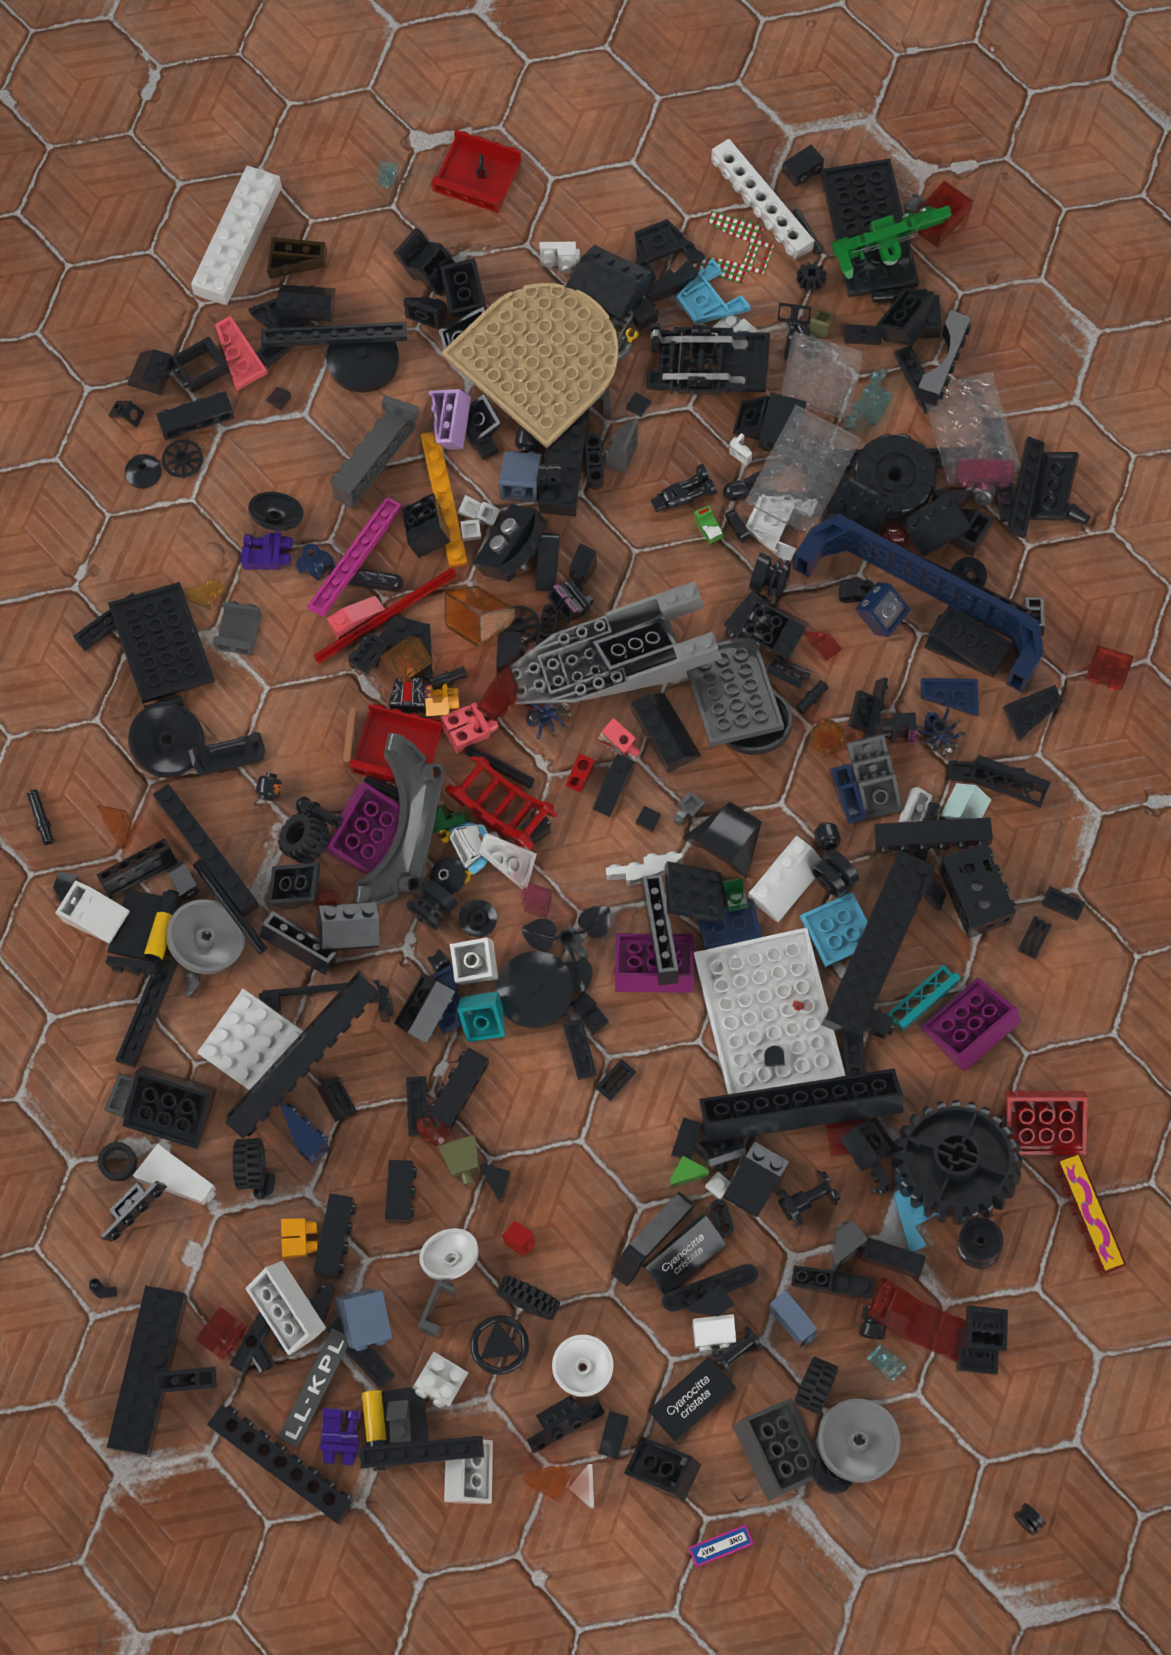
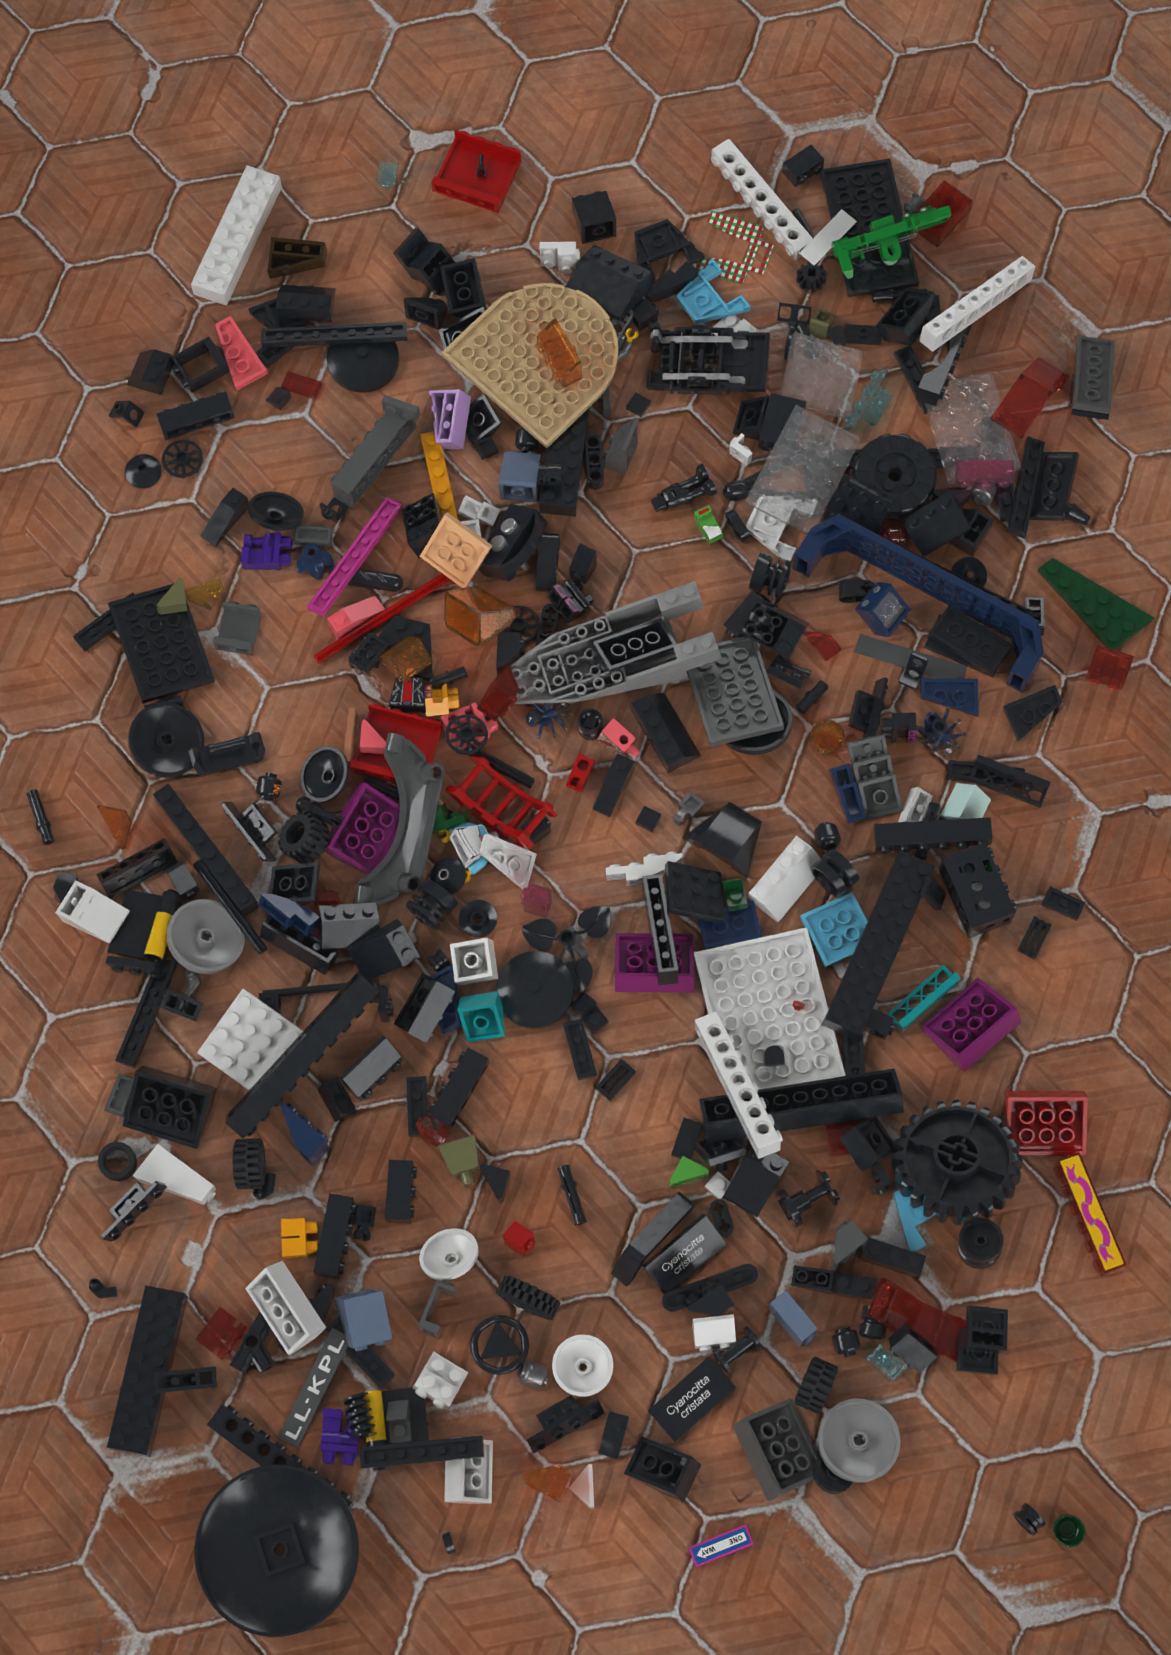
none -> black brick [155,987,203,1022]
none -> olive slope [157,577,187,614]
none -> black dish [194,1465,359,1637]
none -> black slope [201,487,249,547]
none -> black bracket [221,802,278,862]
none -> dark blue slope [259,893,320,937]
none -> clear red tile [281,371,322,400]
none -> dark grey plate [294,525,333,547]
none -> black dish [300,746,349,803]
none -> black bracket [319,498,348,524]
none -> slope [341,1036,403,1102]
none -> black piece [344,1392,377,1439]
none -> black slope [347,919,420,979]
none -> black plate [353,1204,376,1241]
none -> coral slope [360,719,386,754]
none -> light nougat plate [419,512,493,589]
none -> black tile [442,1532,456,1555]
none -> black wheel [445,715,488,755]
none -> flat silver head [517,1360,549,1391]
none -> clear orange slope [535,318,582,388]
none -> black pin [557,1165,587,1226]
none -> black slope [572,191,616,244]
none -> black wheel [578,708,603,740]
none -> white brick [695,1012,783,1159]
none -> white sticker [799,209,857,265]
none -> black slope [828,325,847,350]
none -> black head [832,1326,861,1358]
none -> dark grey sticker [855,634,966,679]
none -> black brick [889,1323,937,1373]
none -> black bracket [898,652,929,690]
none -> white brick [919,256,1035,352]
none -> clear red windscreen [991,357,1070,438]
none -> dark green wing [1038,558,1155,653]
none -> dark green hair [1053,1514,1086,1548]
none -> dark grey piece [1069,335,1115,420]

